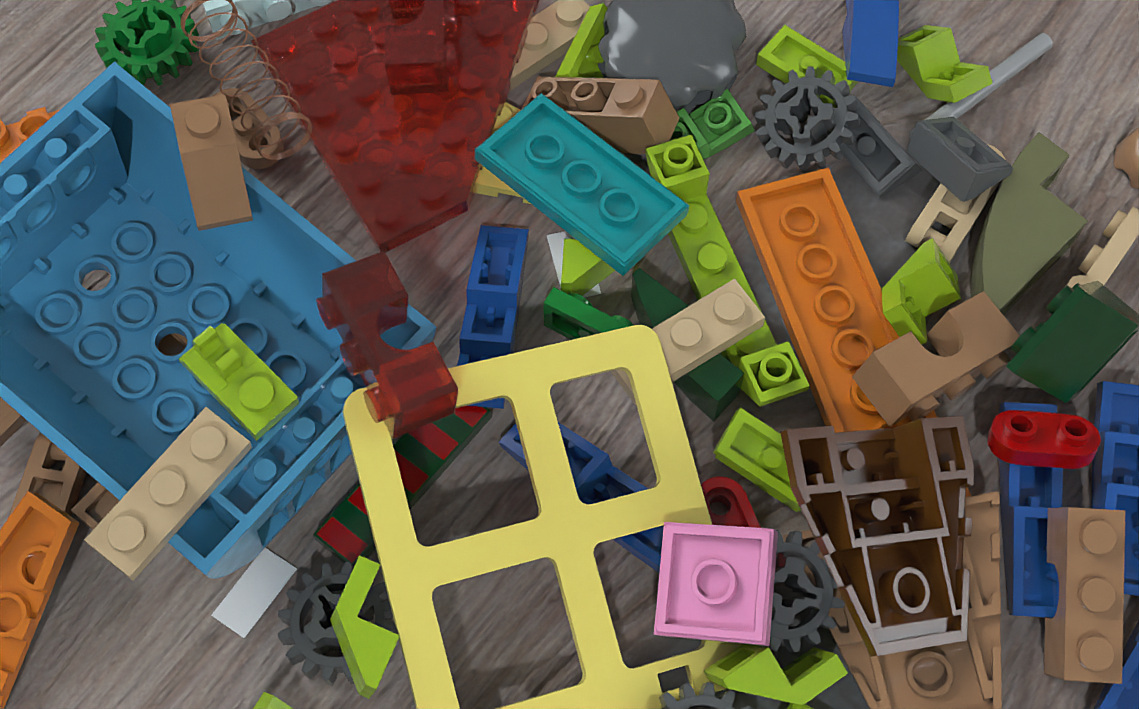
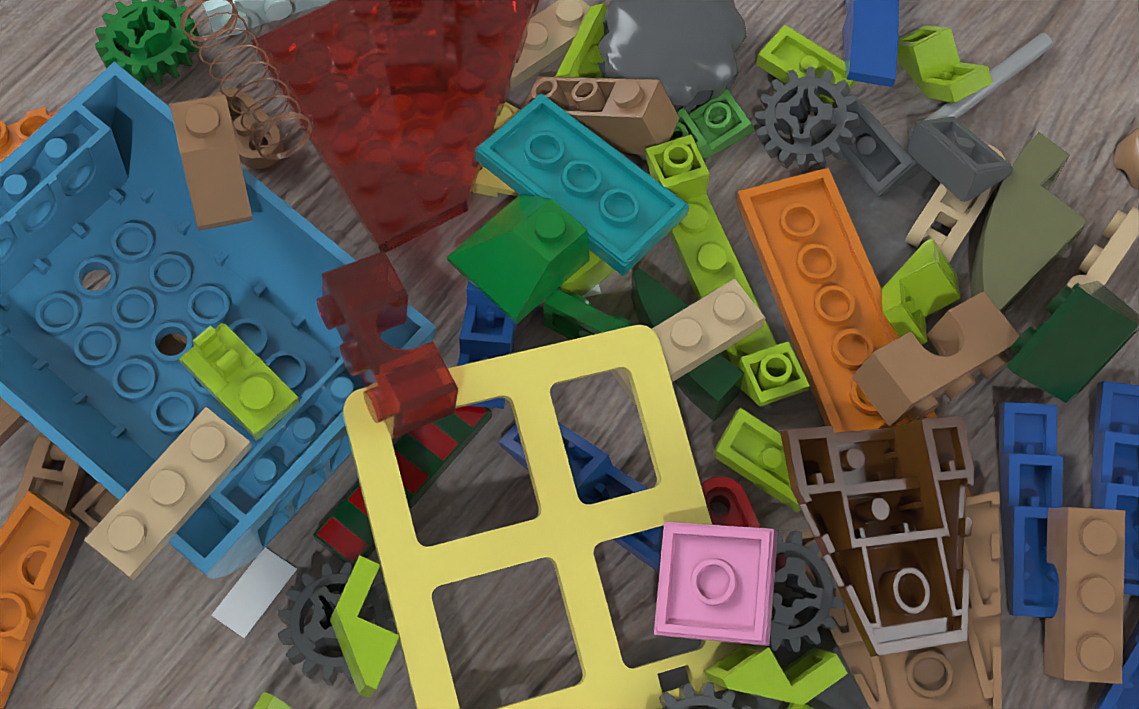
red plate [987,410,1101,469] -> none
none -> green slope [447,195,590,324]

